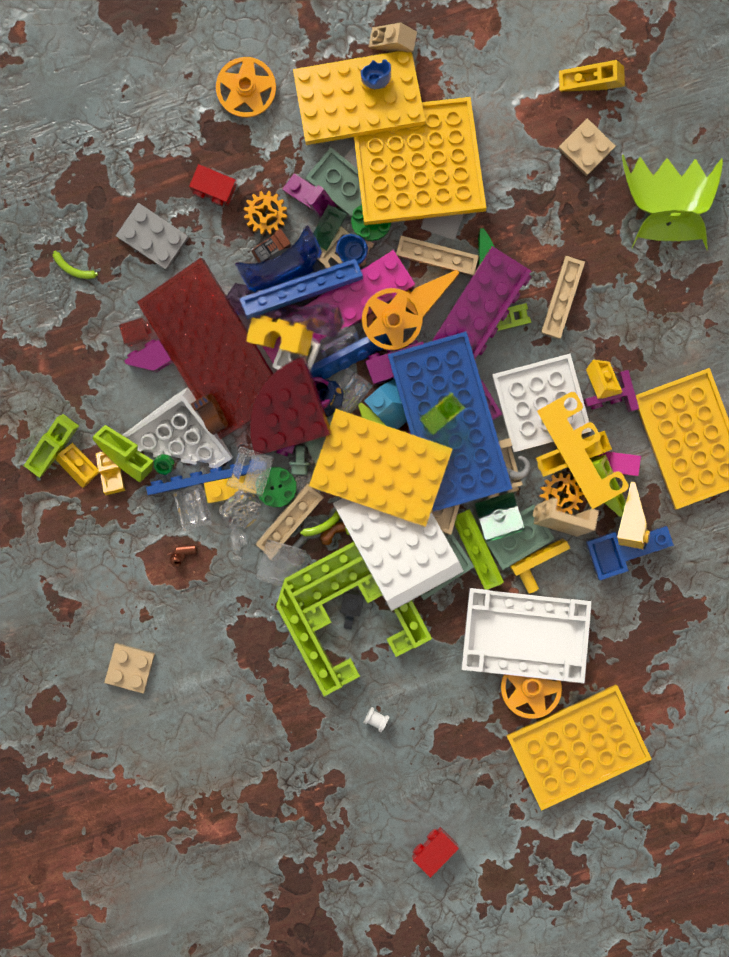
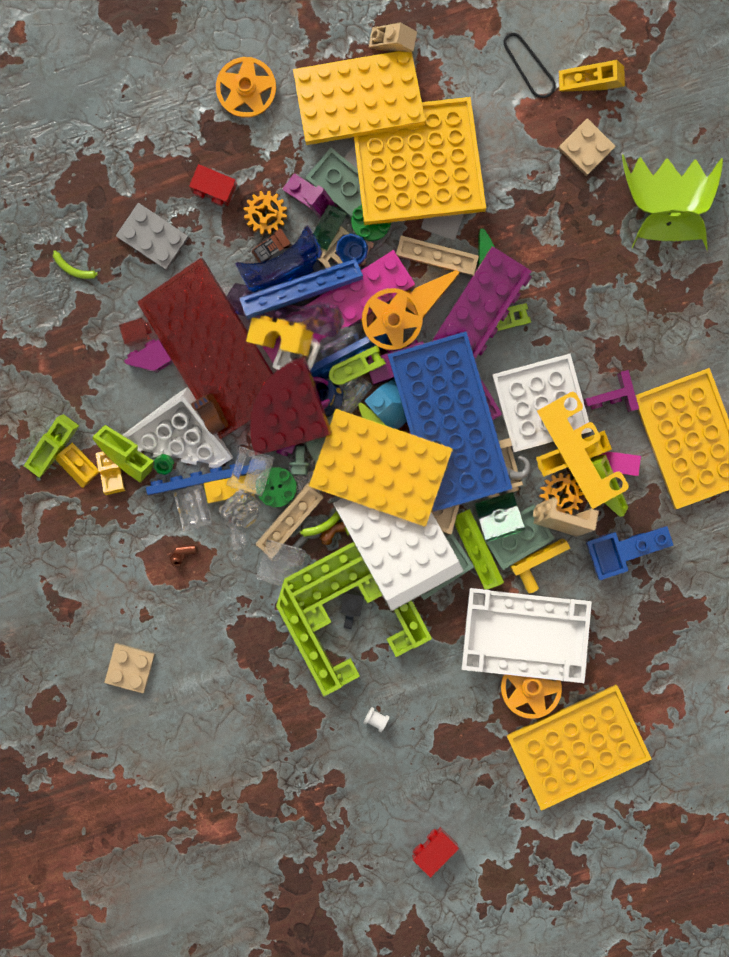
blue hair [361,59,391,89] -> none
clear neon green slope [419,392,465,436] -> none
tan plate [541,256,585,339] -> none
yellow slope [586,360,622,399] -> none
slope [617,482,650,549] -> none
none -> lime plate [329,345,386,385]
none -> black piece [504,33,555,98]

